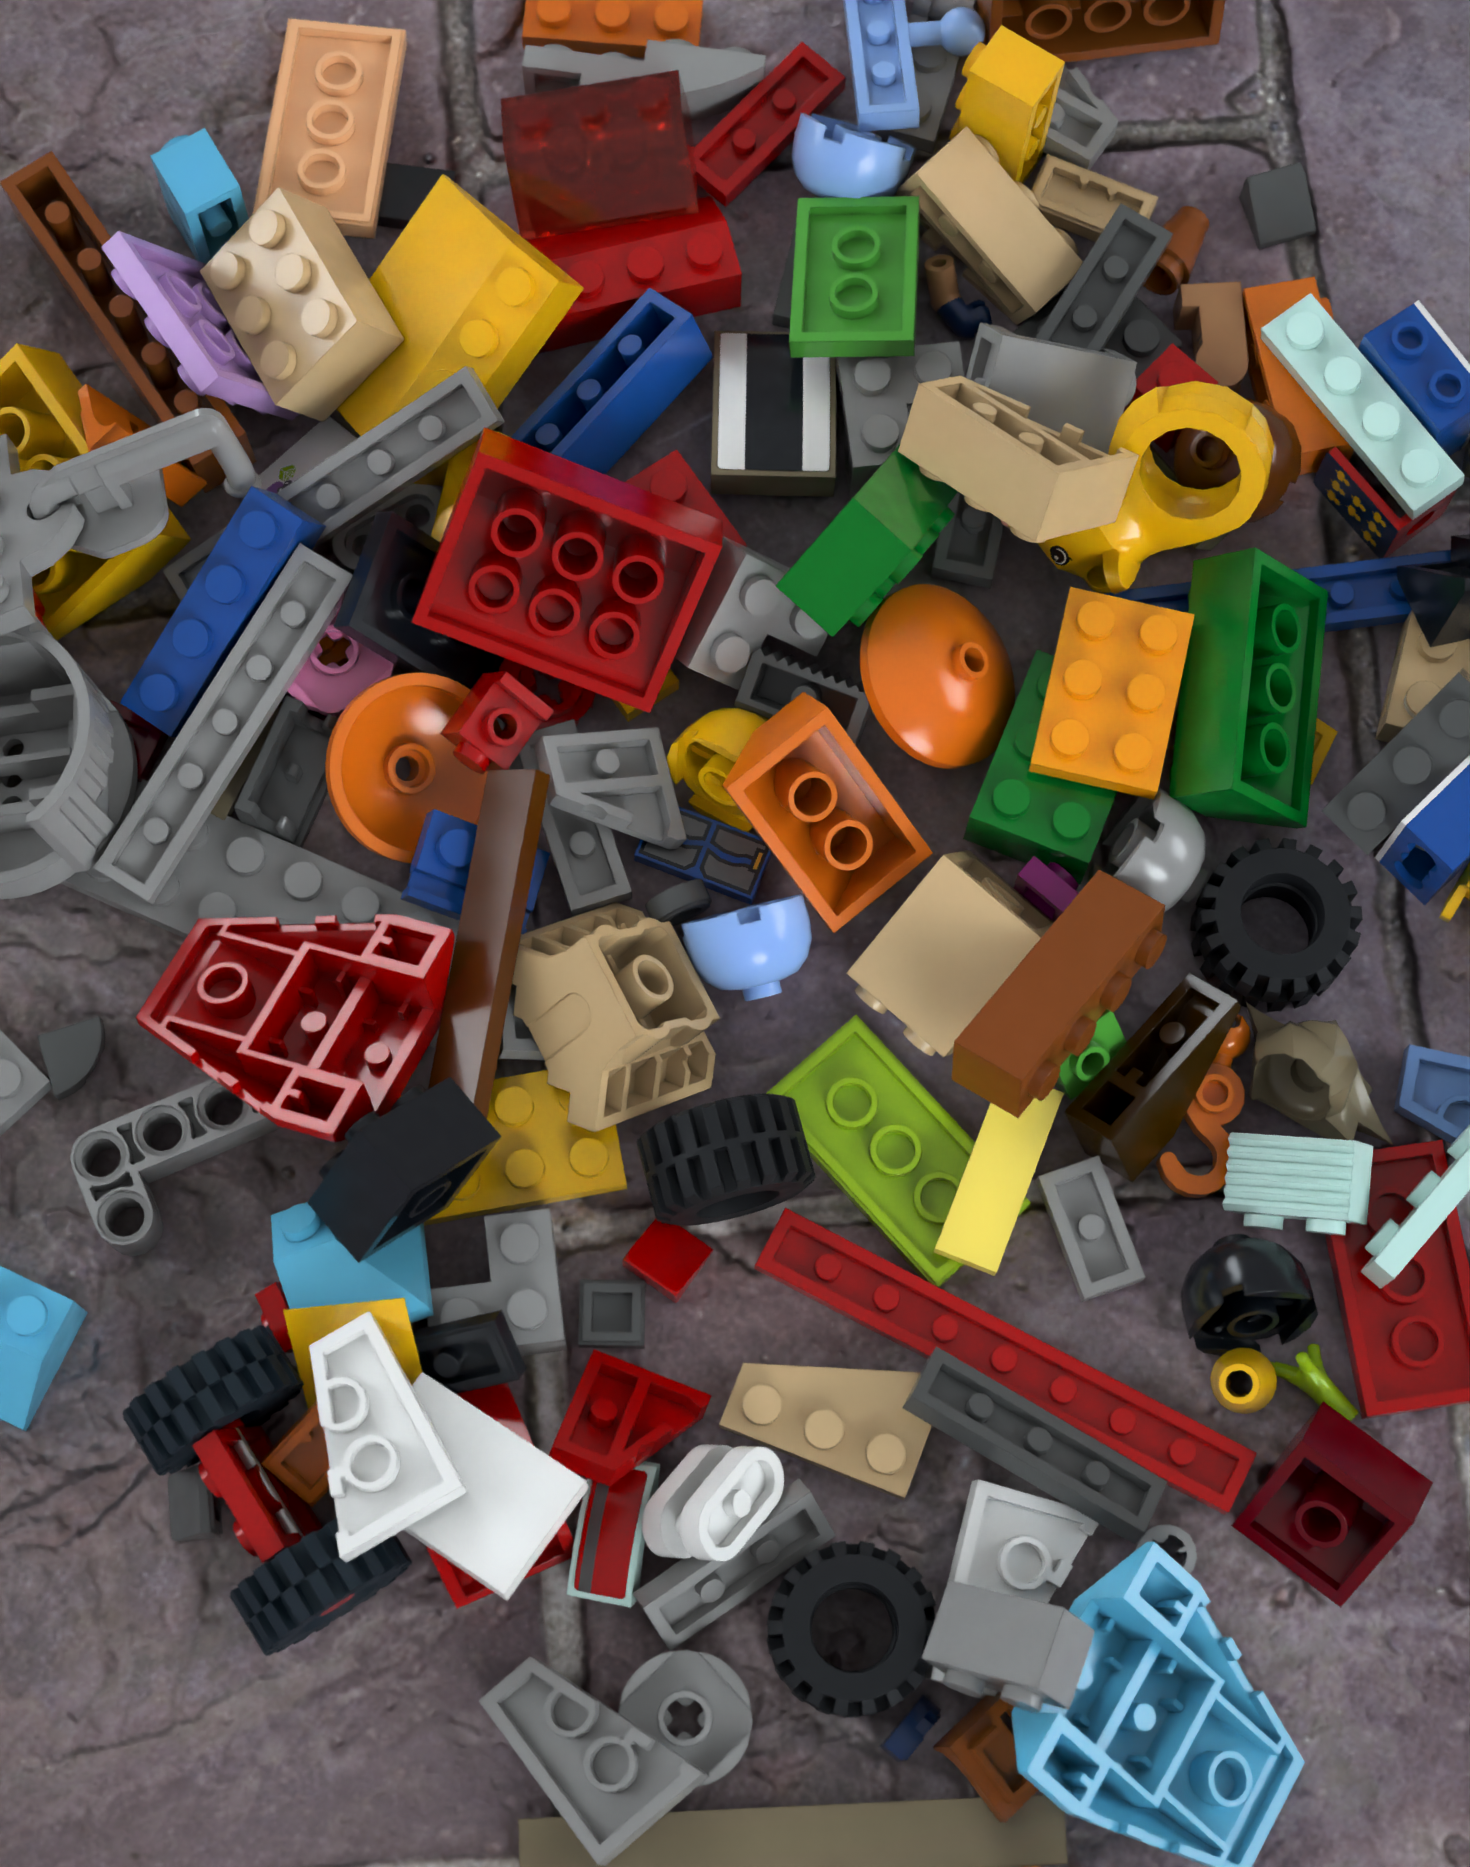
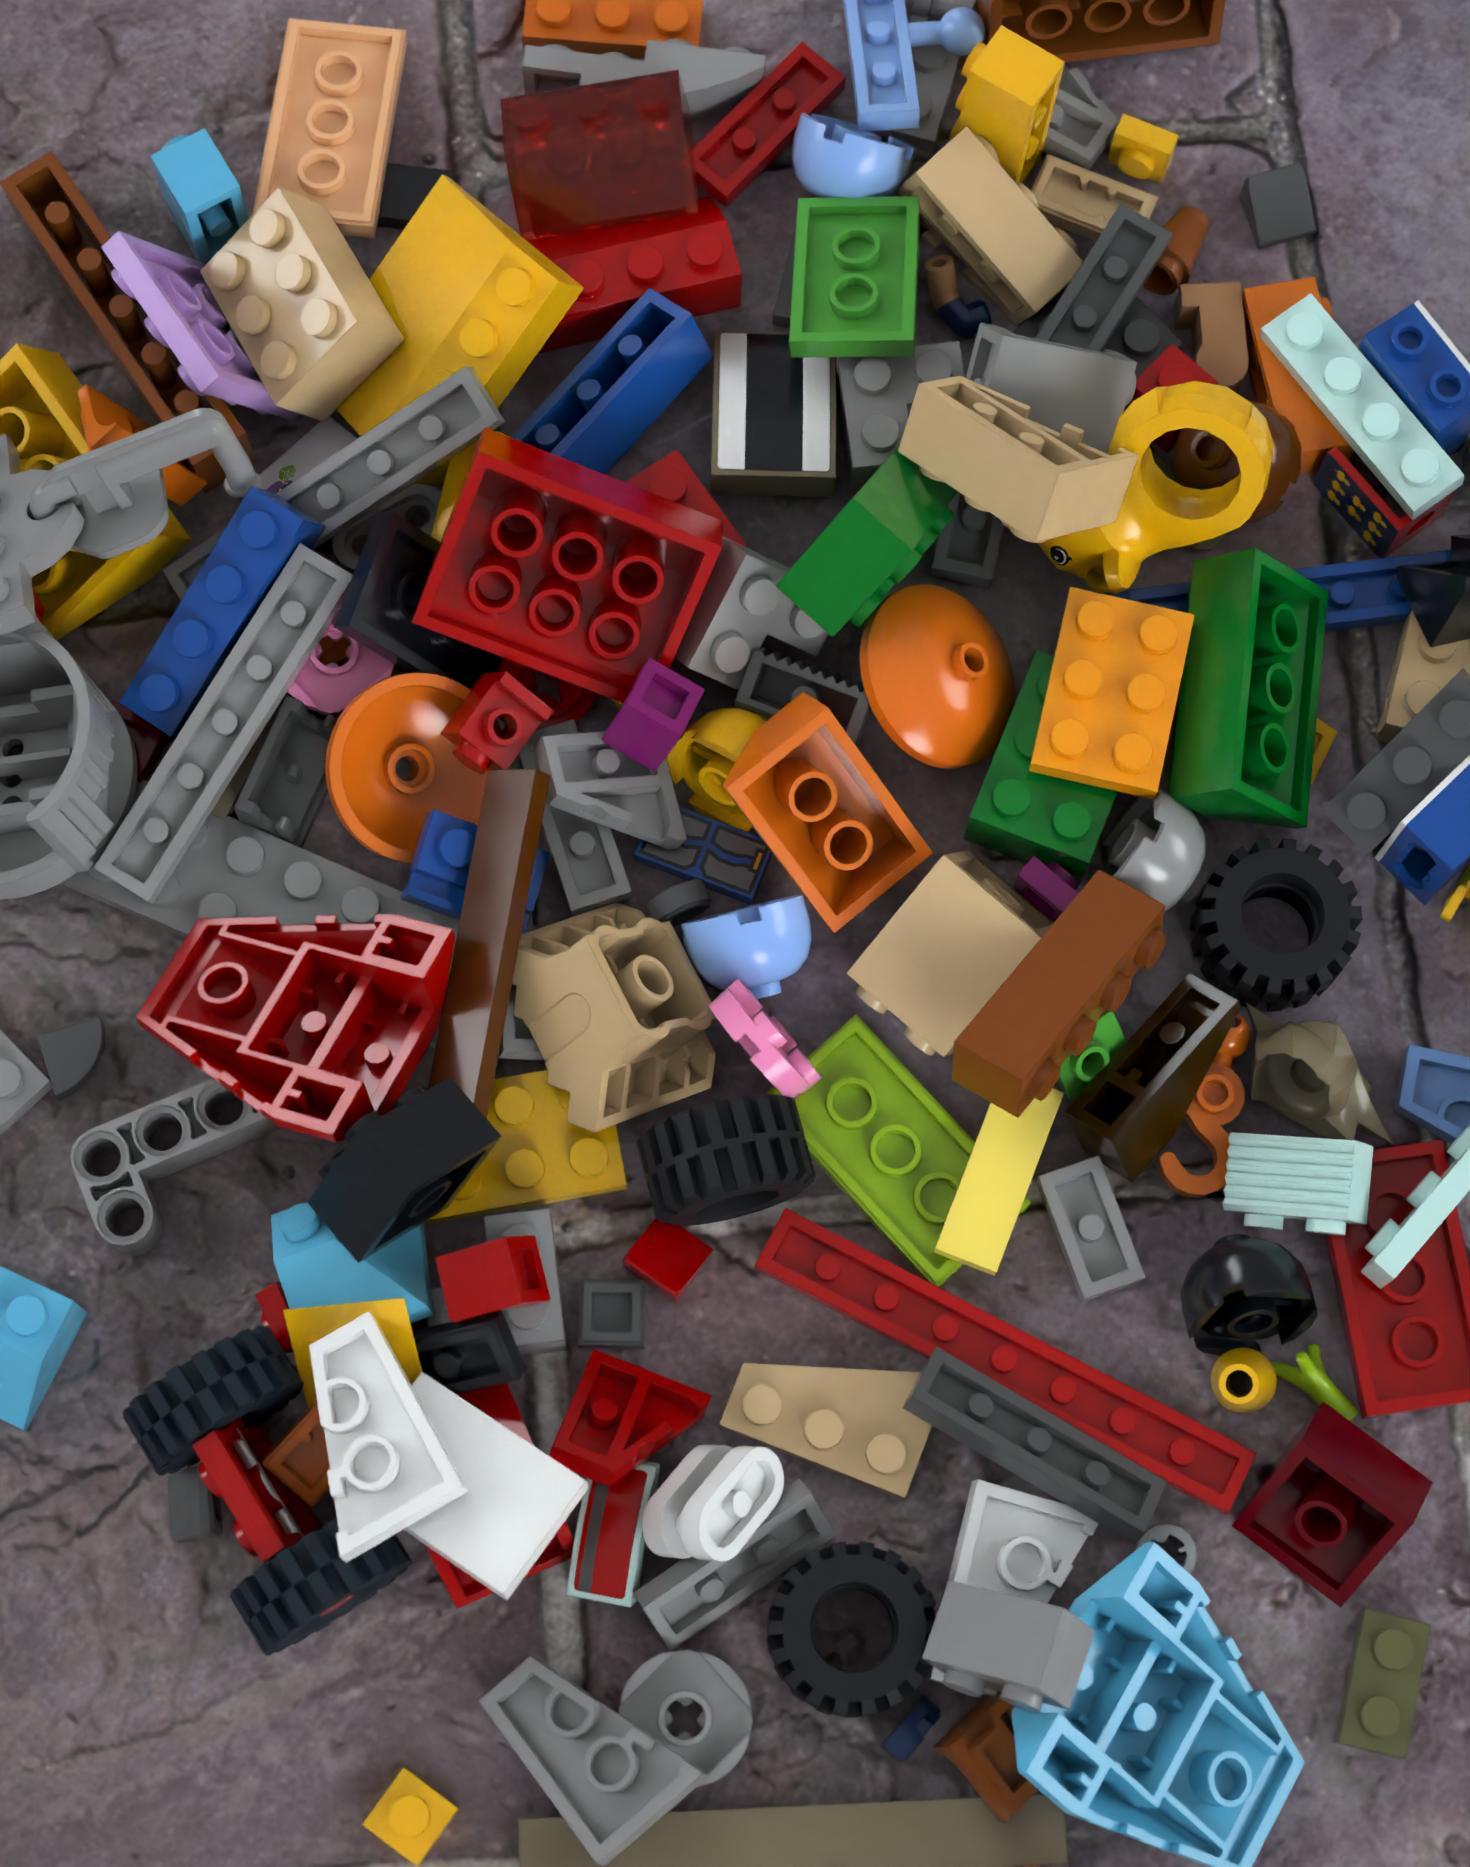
none -> yellow plate [362,1767,460,1866]
none -> red panel [435,1235,551,1322]
none -> magenta panel [602,657,705,772]
none -> bright pink plate [709,978,822,1099]
none -> yellow plate [1107,113,1179,184]
none -> olive plate [1334,1608,1431,1760]

